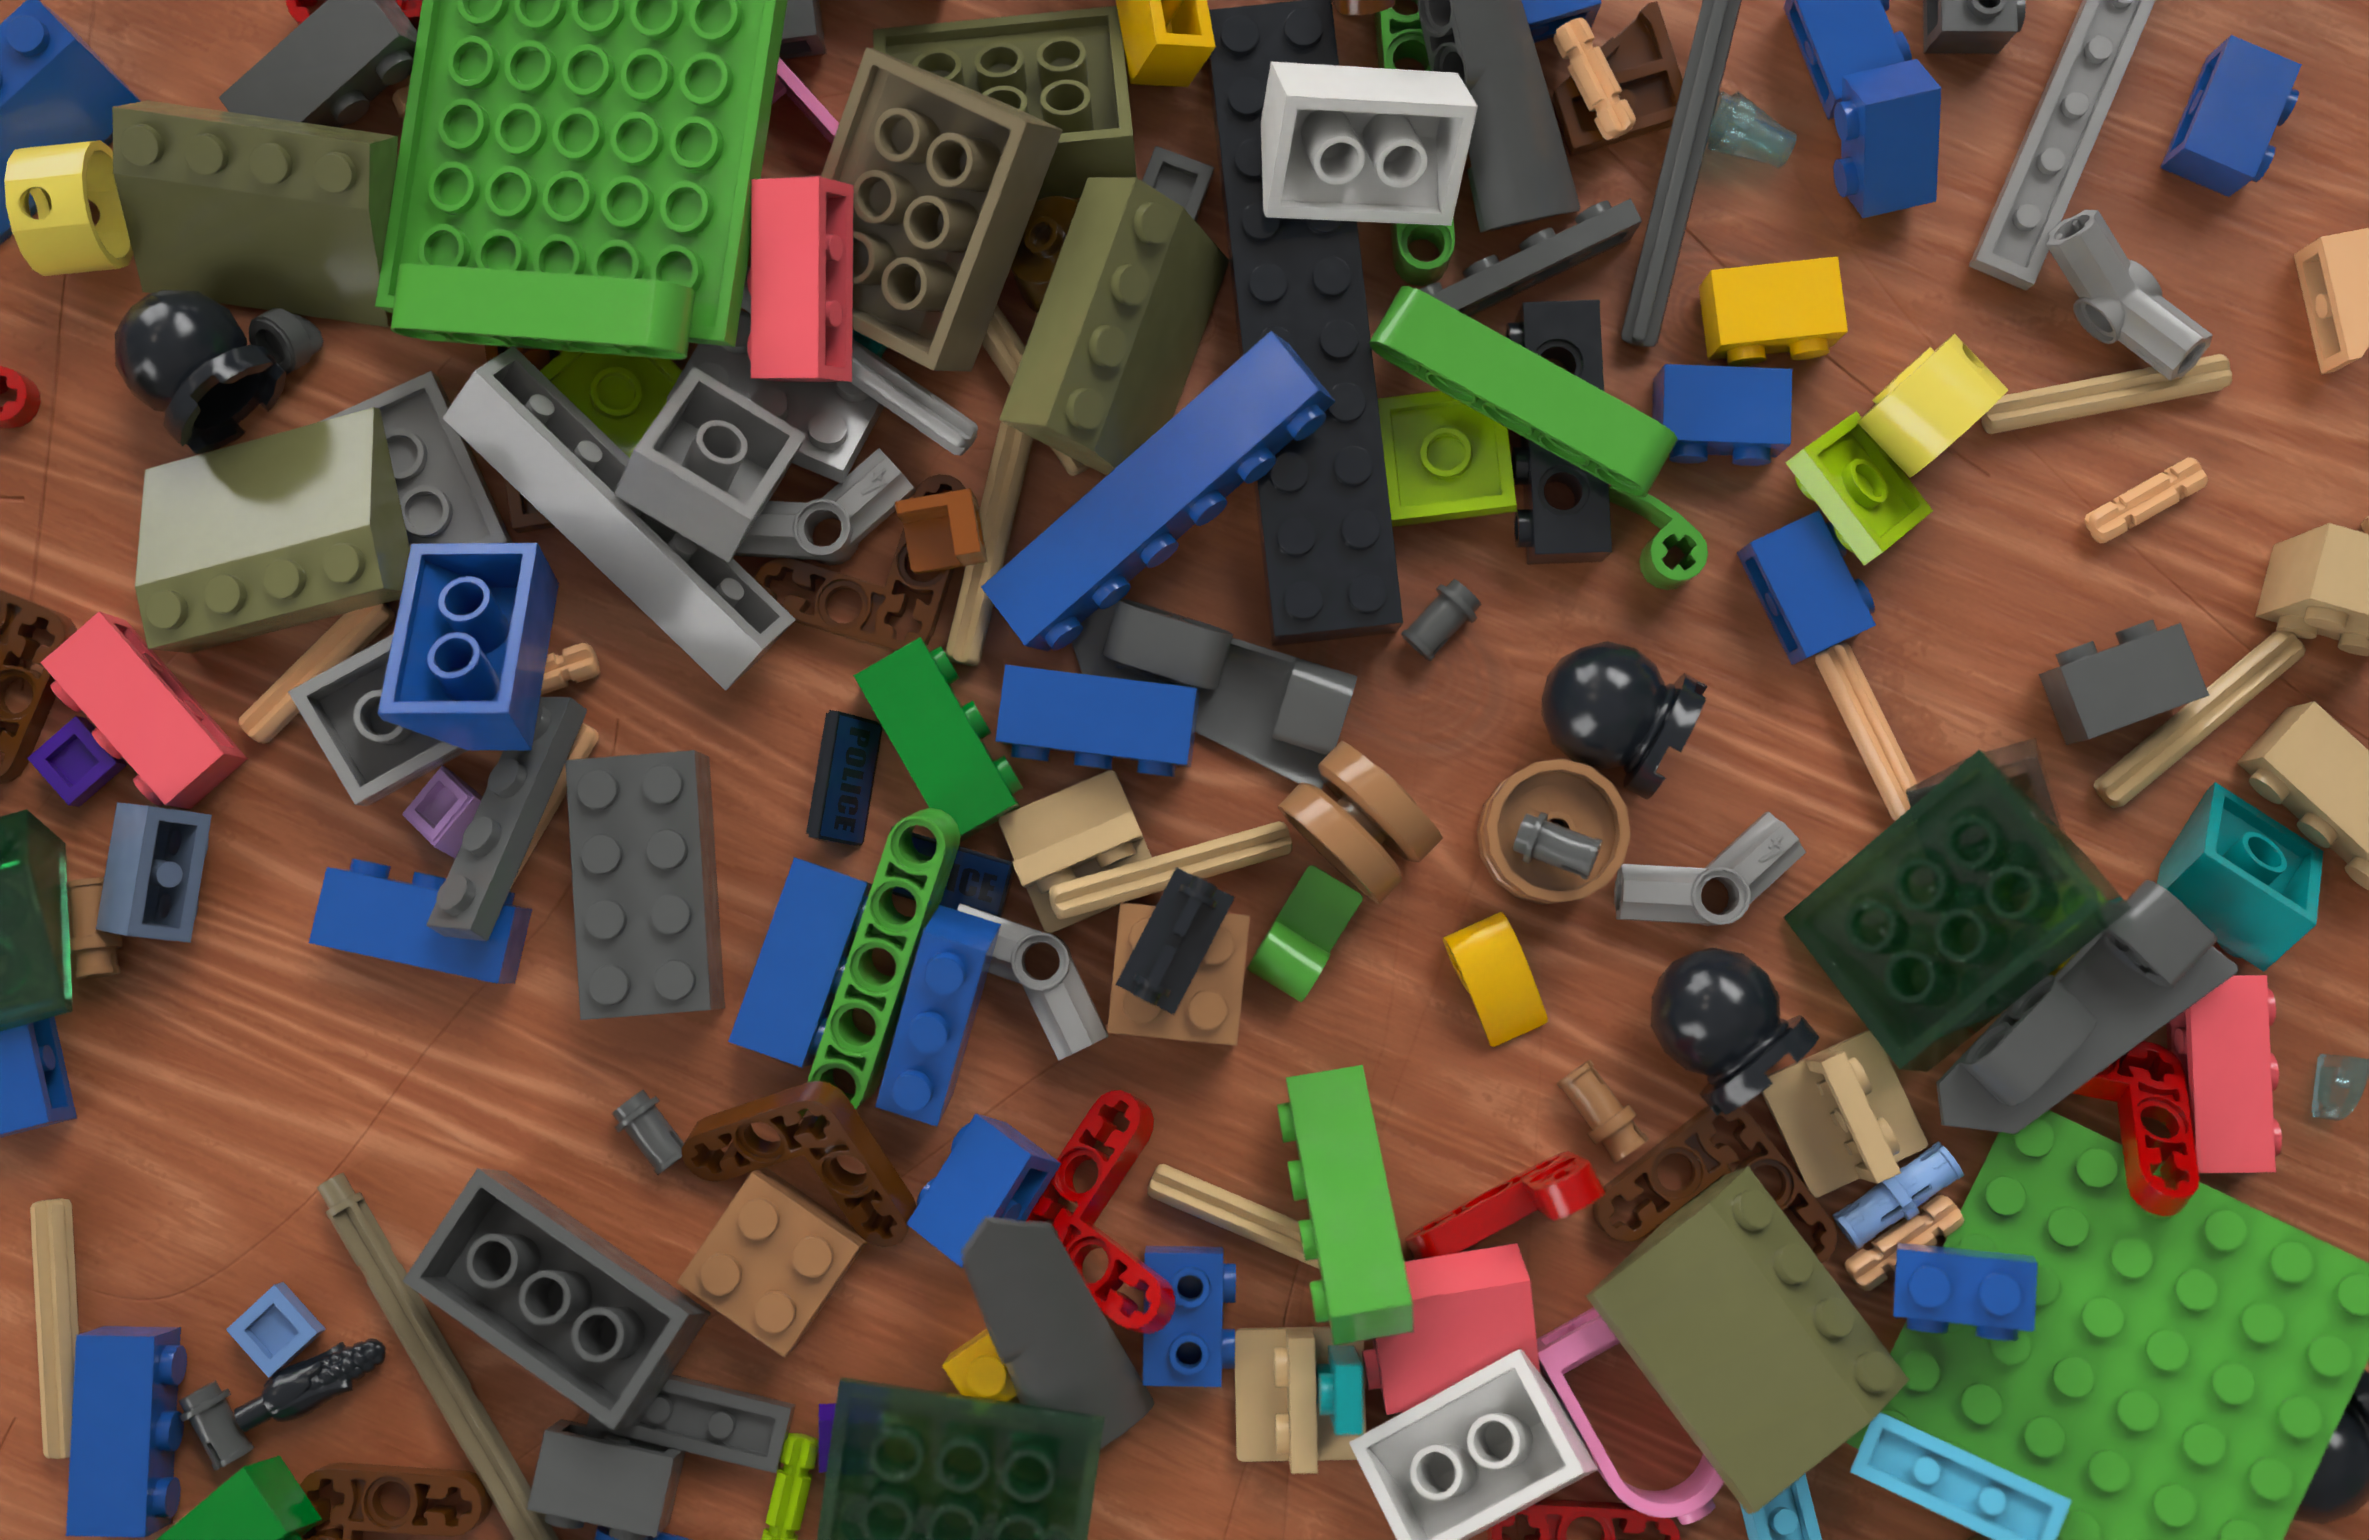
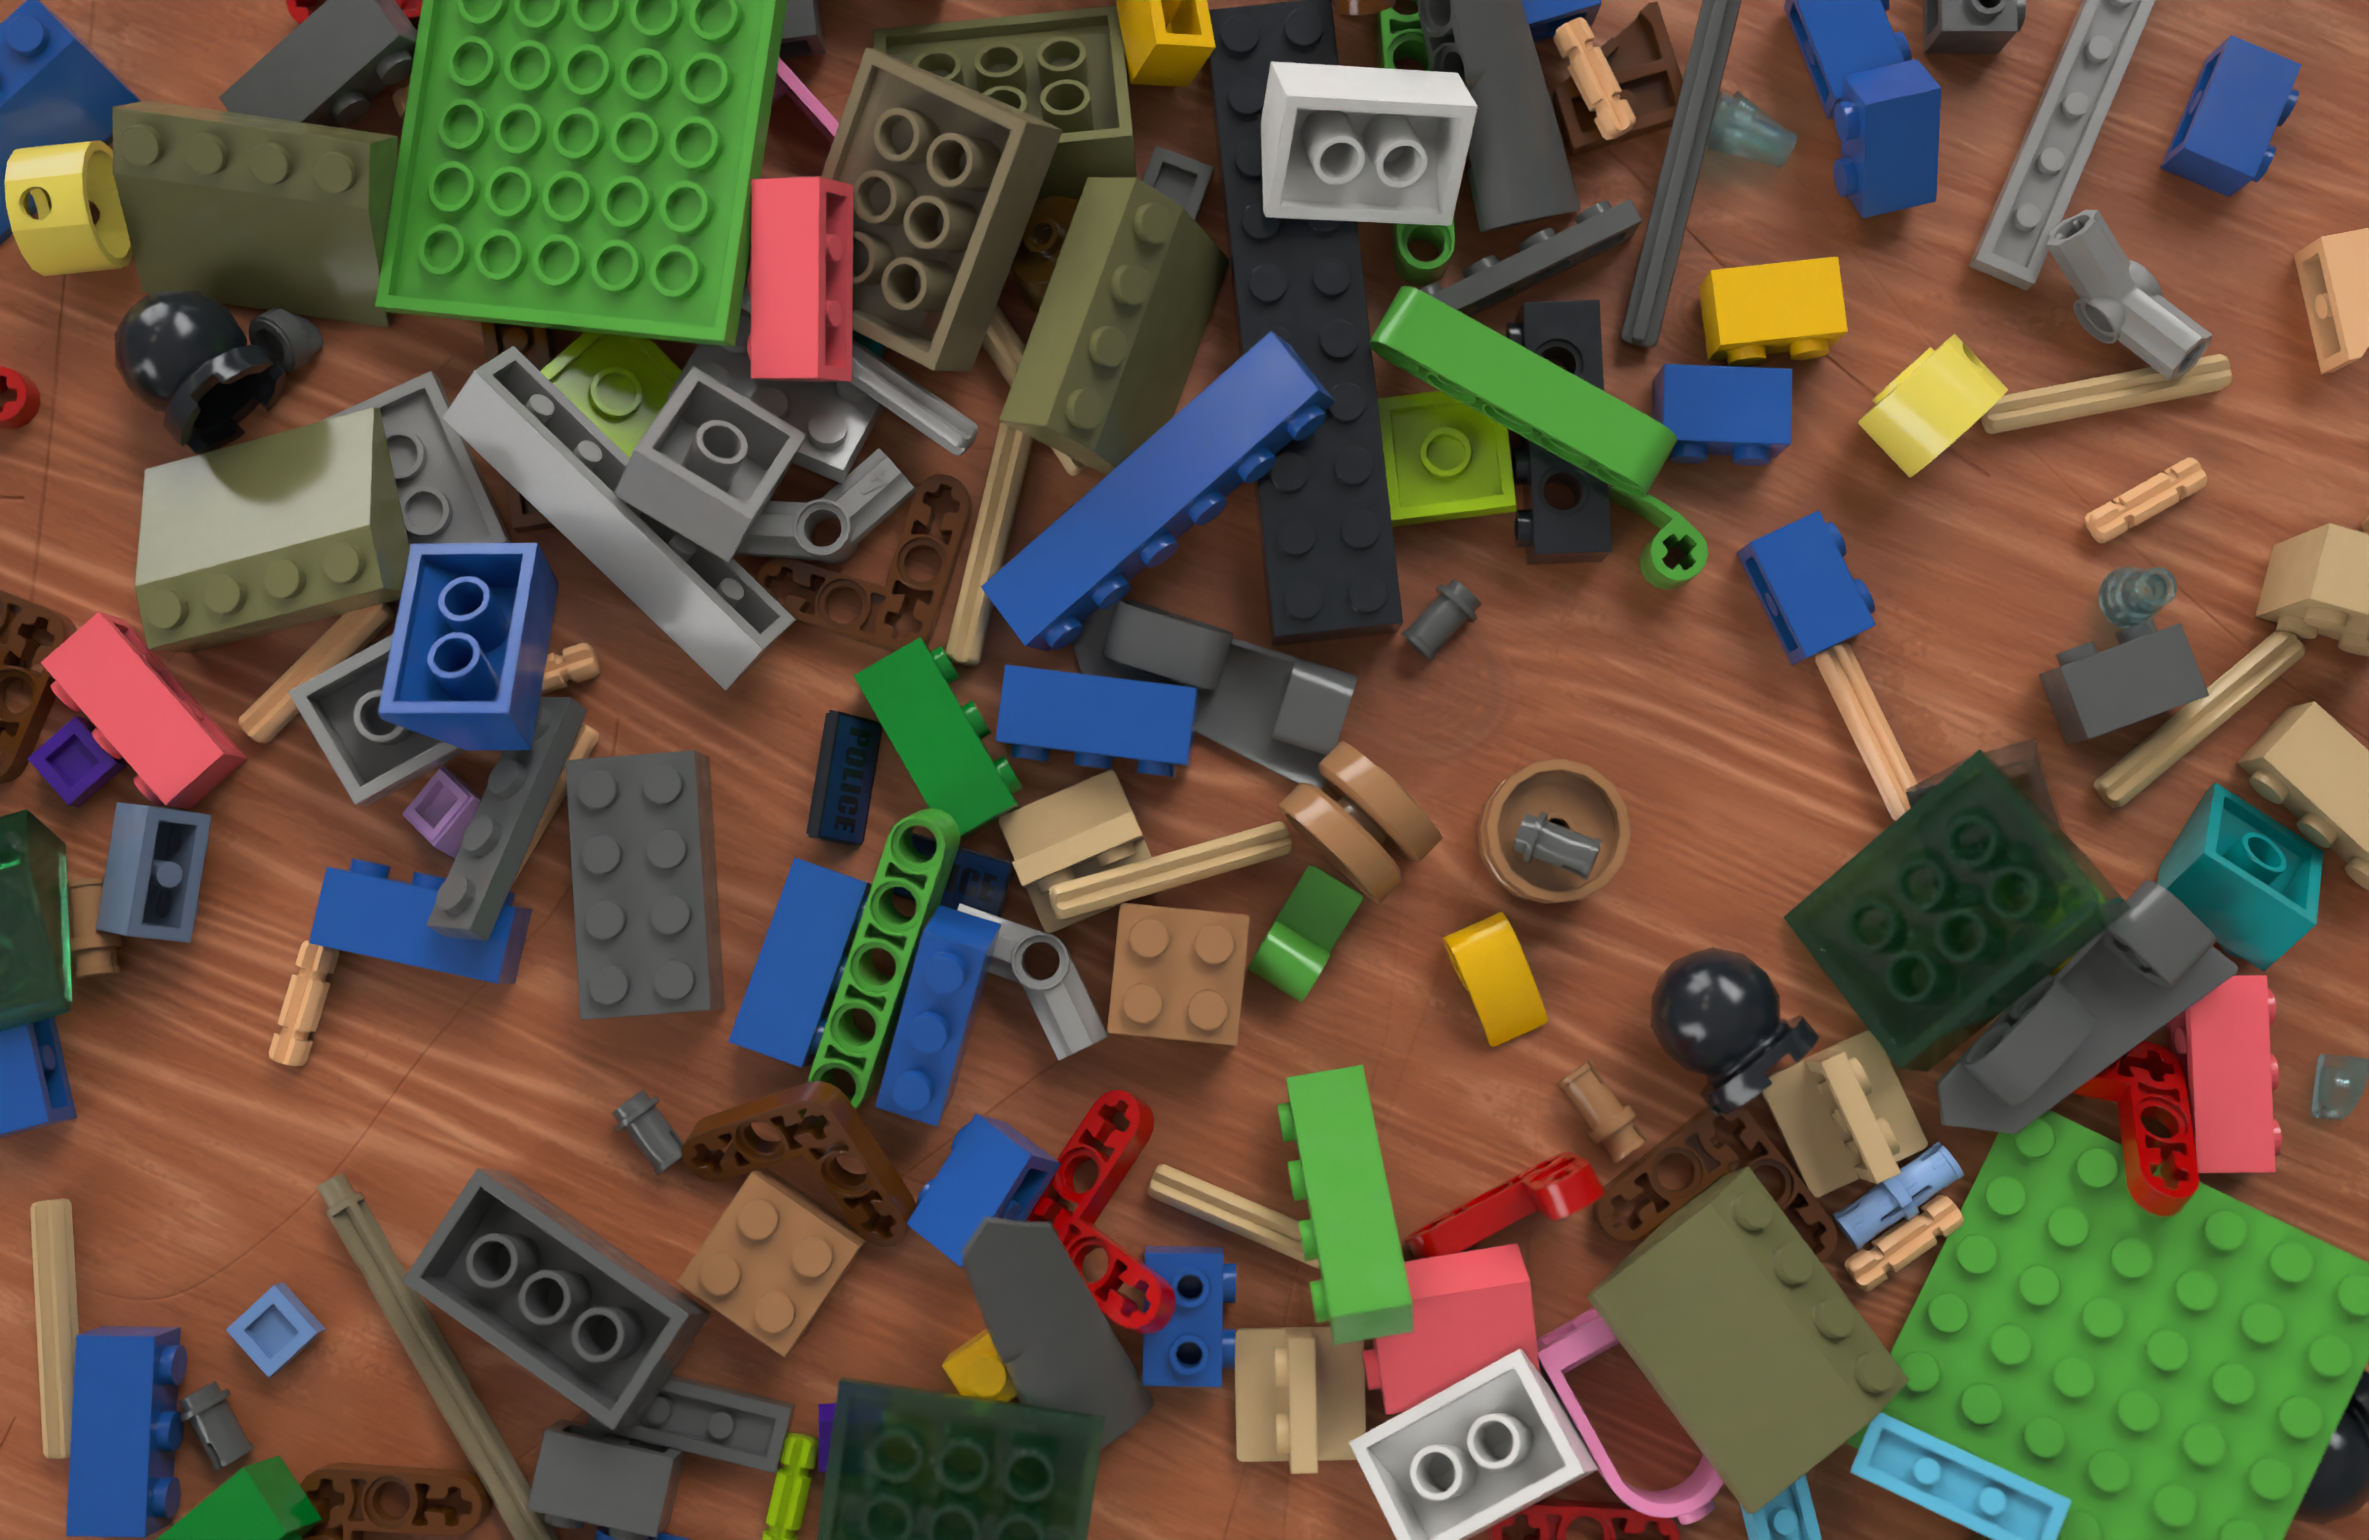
black piece [234,1338,386,1432] -> none
bright green beam [391,263,695,359] -> none
dark orange panel [895,488,988,574] -> none
black hinge [1115,867,1235,1015] -> none
teal plate [1316,1345,1363,1435] -> none
black tile [1541,641,1708,800] -> none
light grey piece [1614,812,1806,926] -> none
lime plate [1785,411,1933,565] -> none
blue brick [1893,1242,2037,1341] -> none
none -> light nougat axle [268,941,339,1066]
none -> clear light blue cone [2099,566,2177,629]

